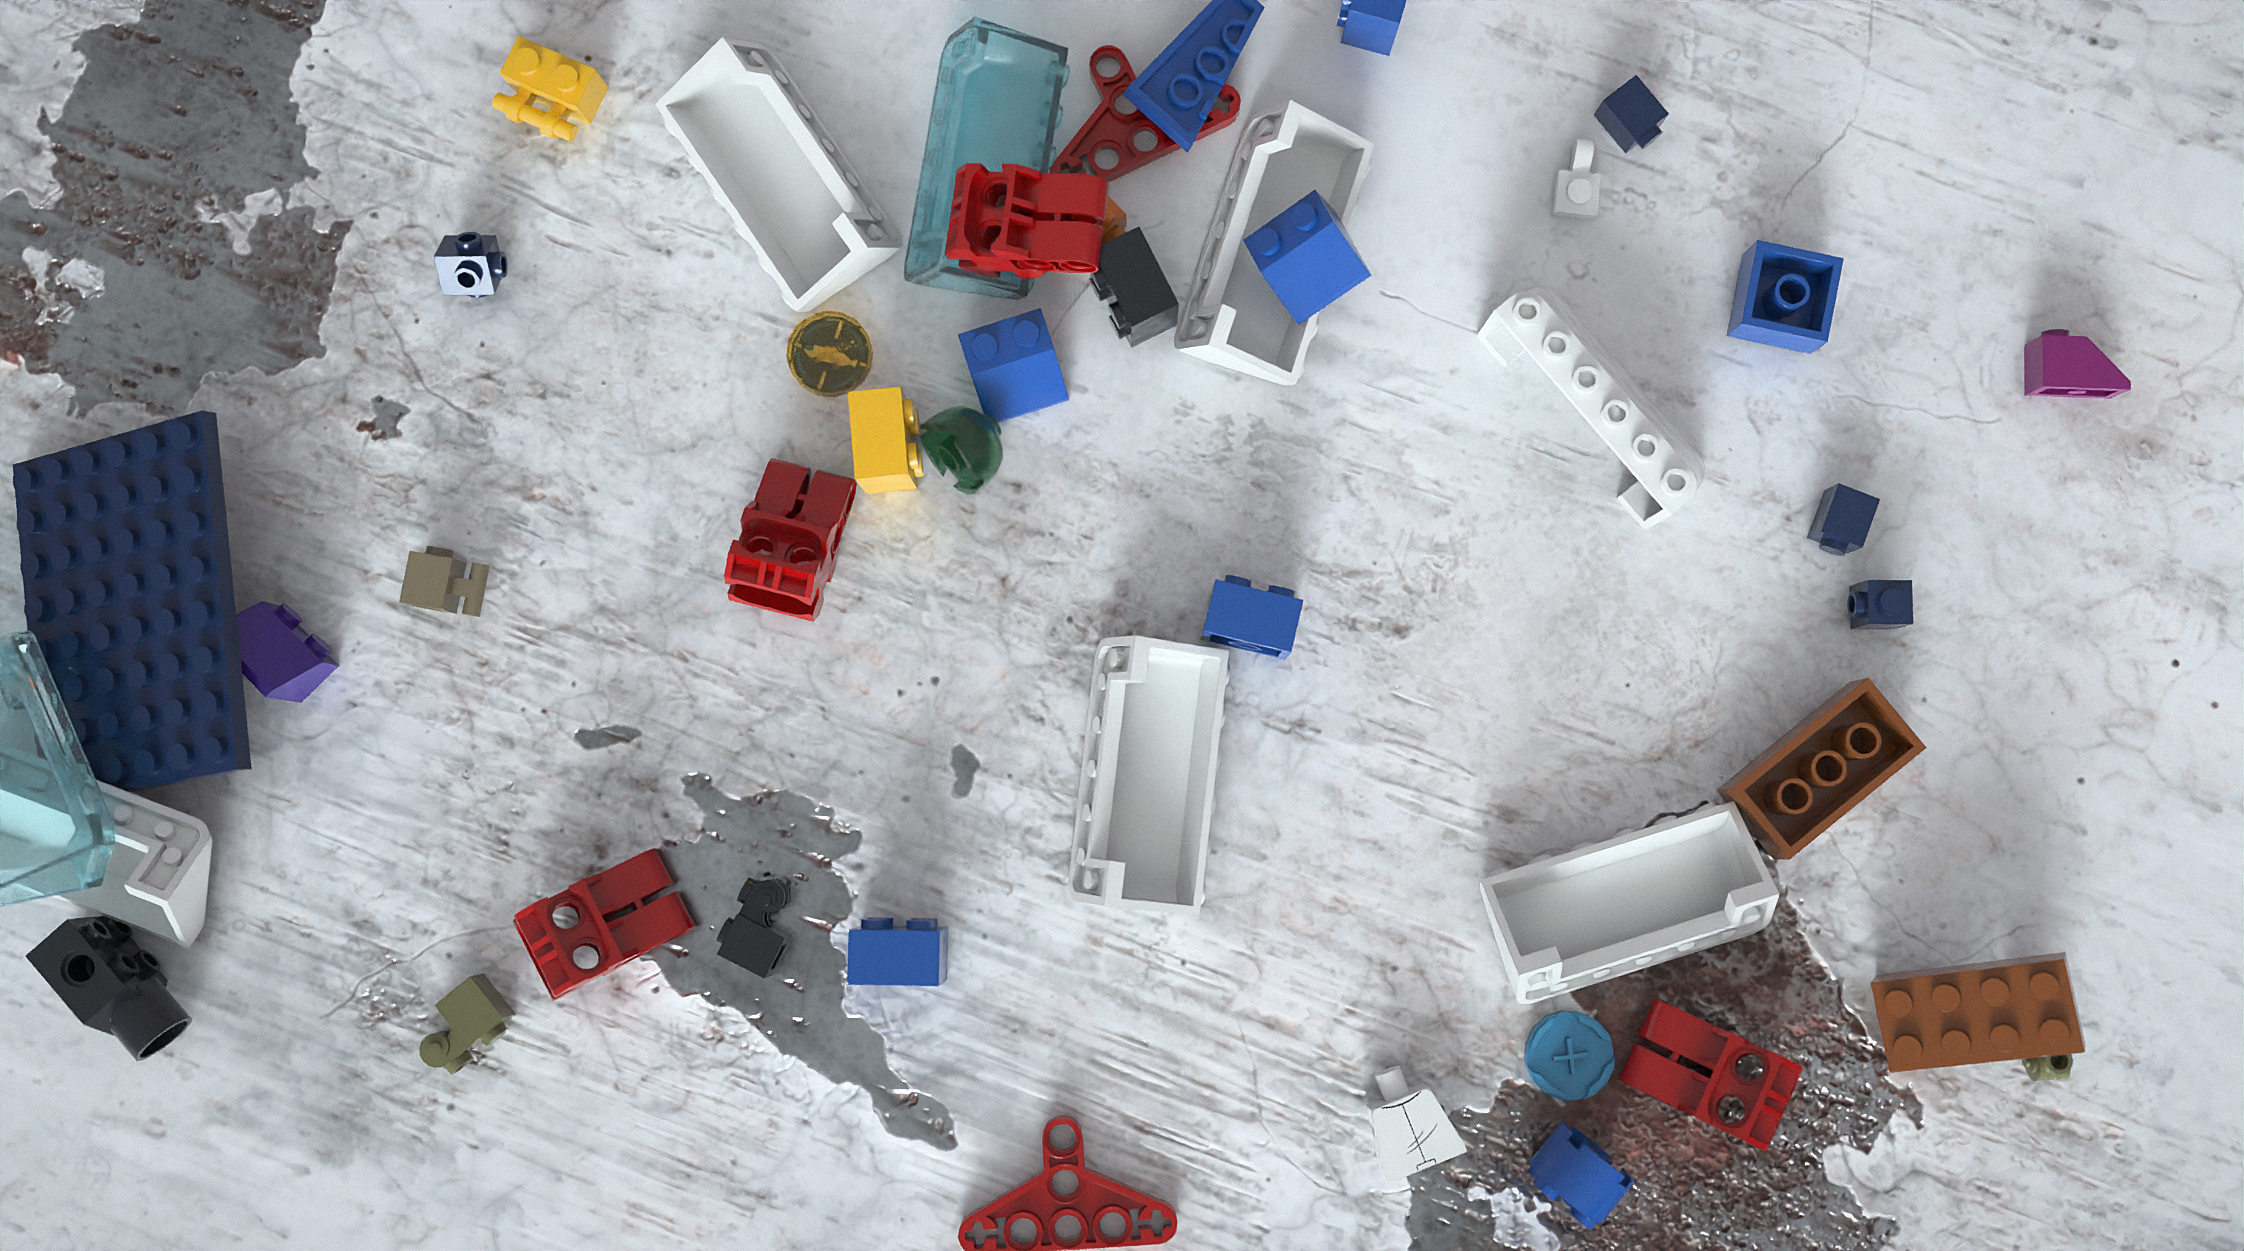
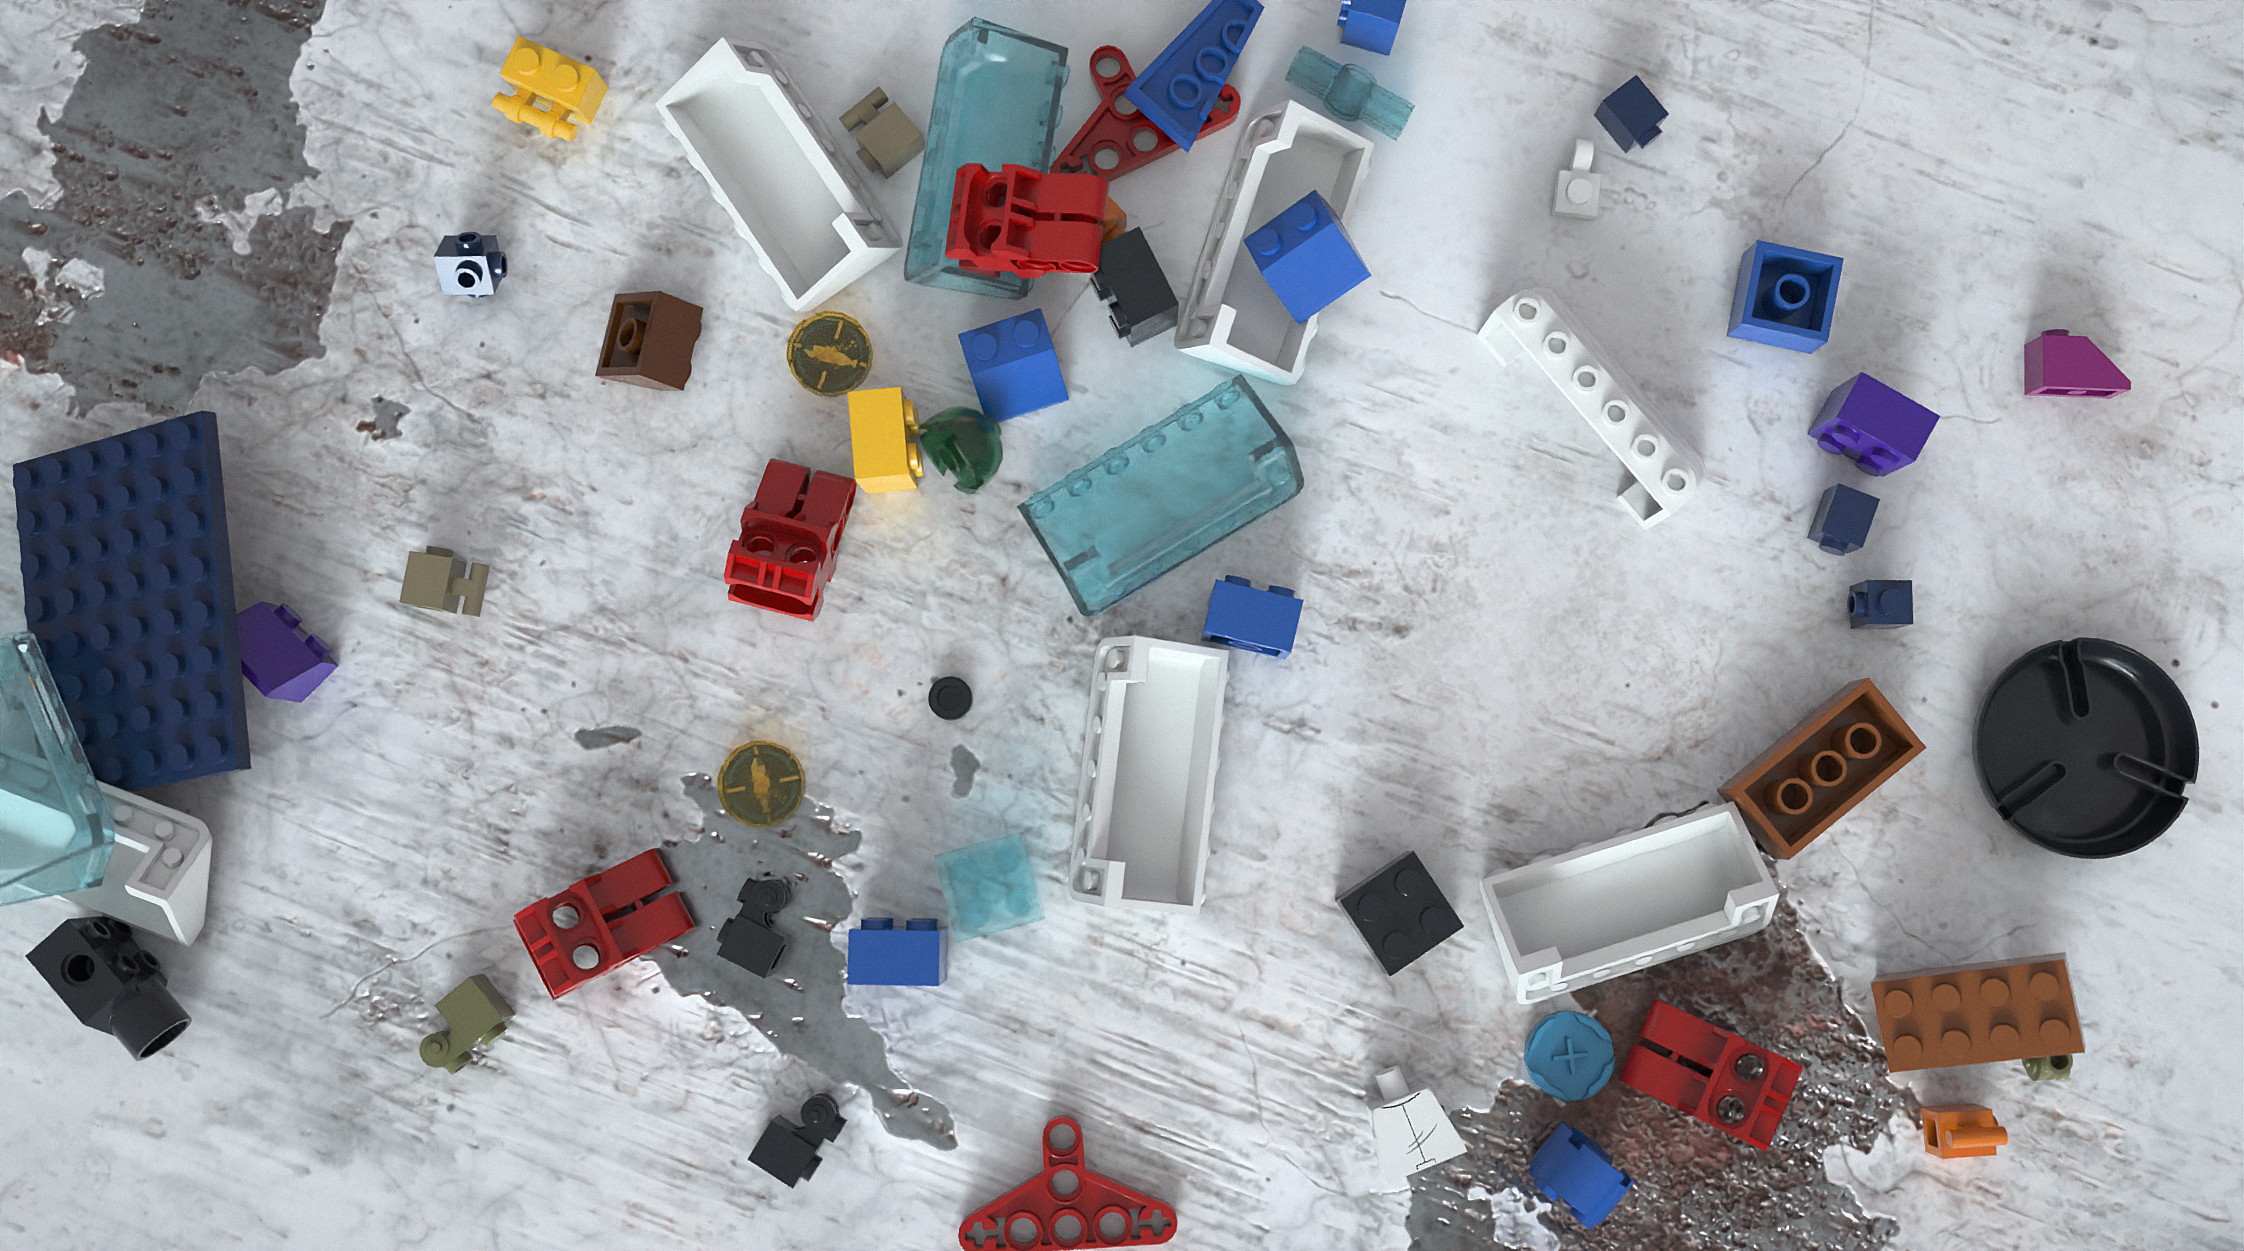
none -> reddish brown slope [595,291,703,391]
none -> clear yellow tile [717,741,806,827]
none -> black brick [747,1093,847,1189]
none -> dark tan brick [839,87,926,179]
none -> black tile [928,676,973,721]
none -> clear light blue brick [934,832,1046,943]
none -> clear light blue windscreen [1017,374,1304,617]
none -> clear light blue piece [1285,45,1416,141]
none -> black brick [1335,851,1465,977]
none -> dark purple brick [1808,372,1940,477]
none -> orange brick [1921,1103,2008,1159]
none -> black piece [1972,637,2199,859]

